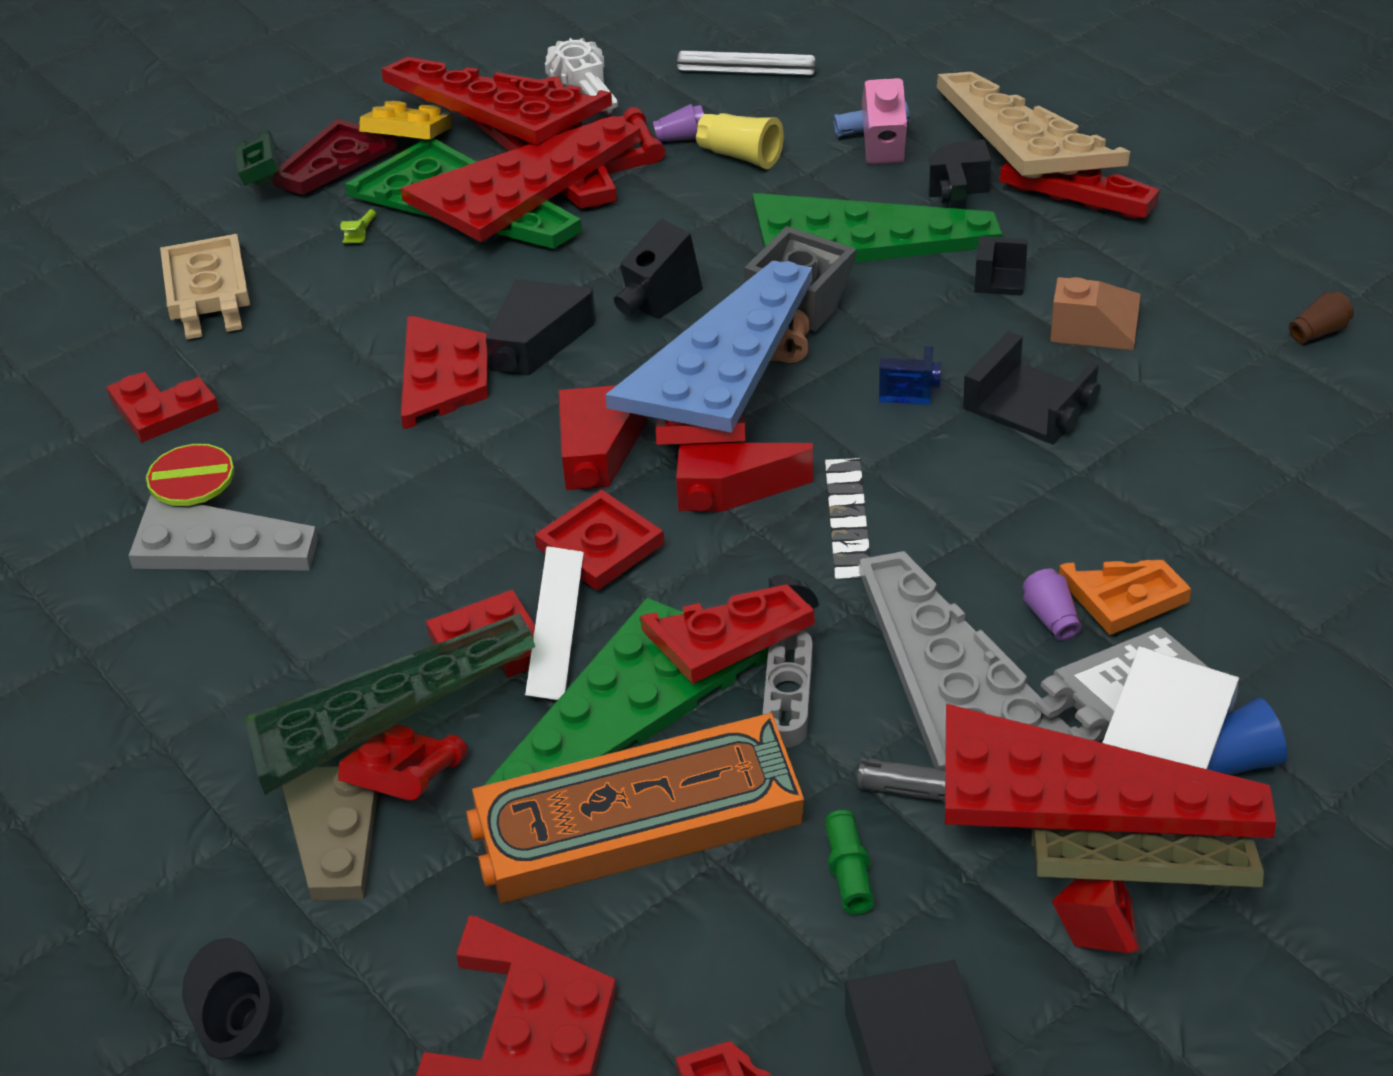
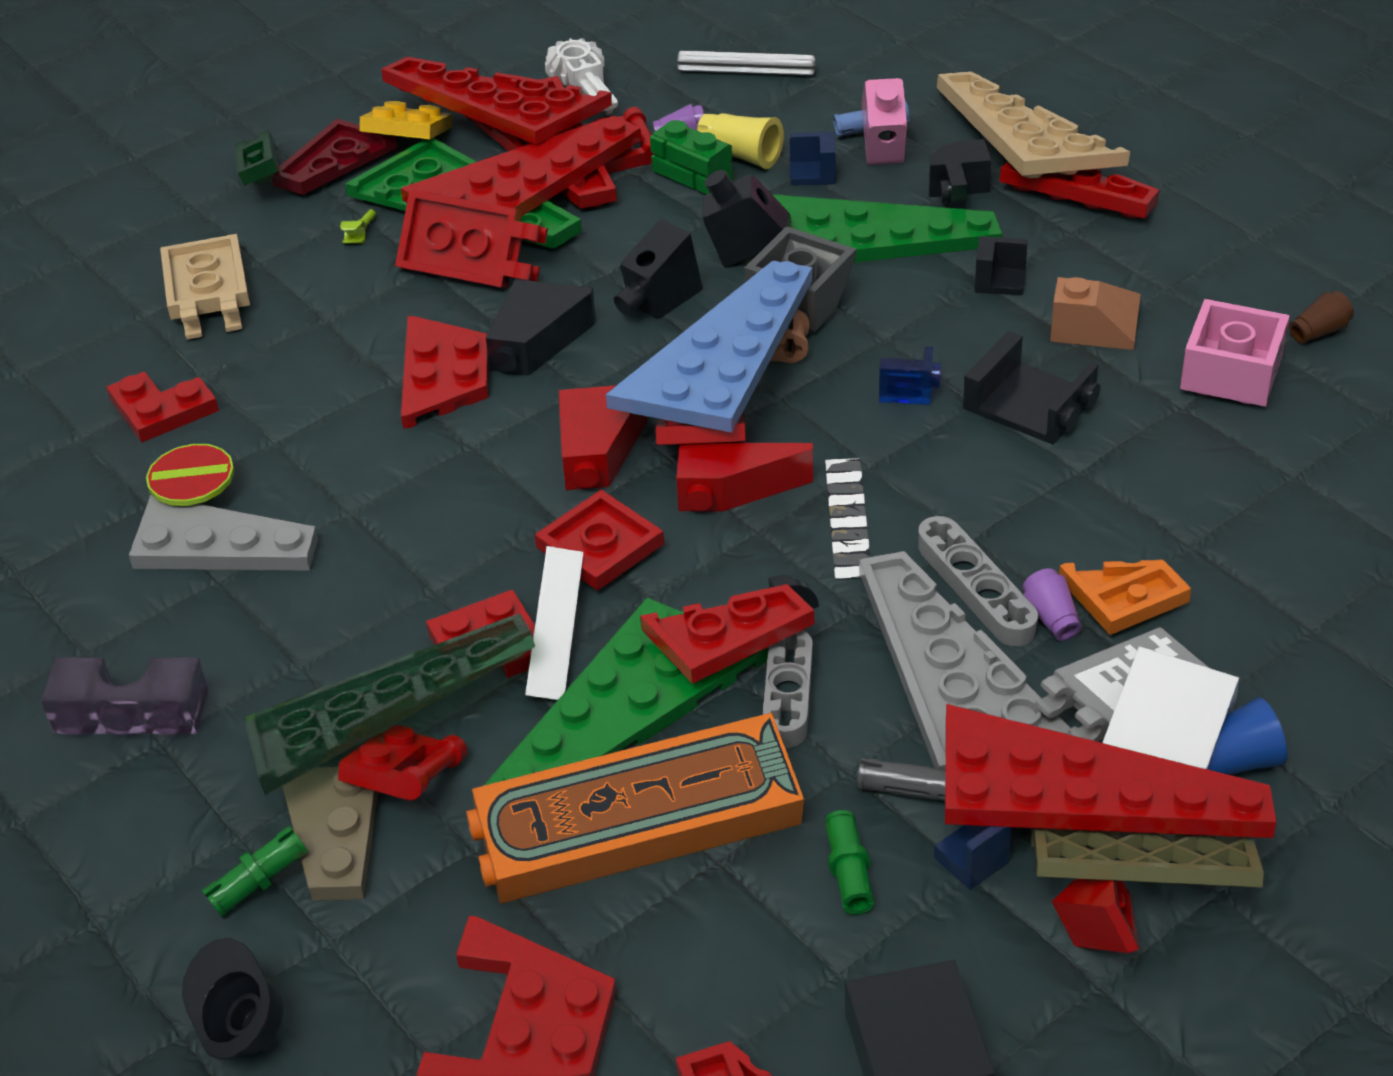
none -> clear purple arch [41,658,208,735]
none -> green pin [202,825,309,917]
none -> red tile [395,189,548,289]
none -> green brick [650,120,733,195]
none -> black torso [702,170,791,268]
none -> dark blue panel [789,132,836,185]
none -> light grey beam [918,516,1038,647]
none -> dark blue panel [934,825,1012,890]
none -> bright pink brick [1180,299,1290,407]

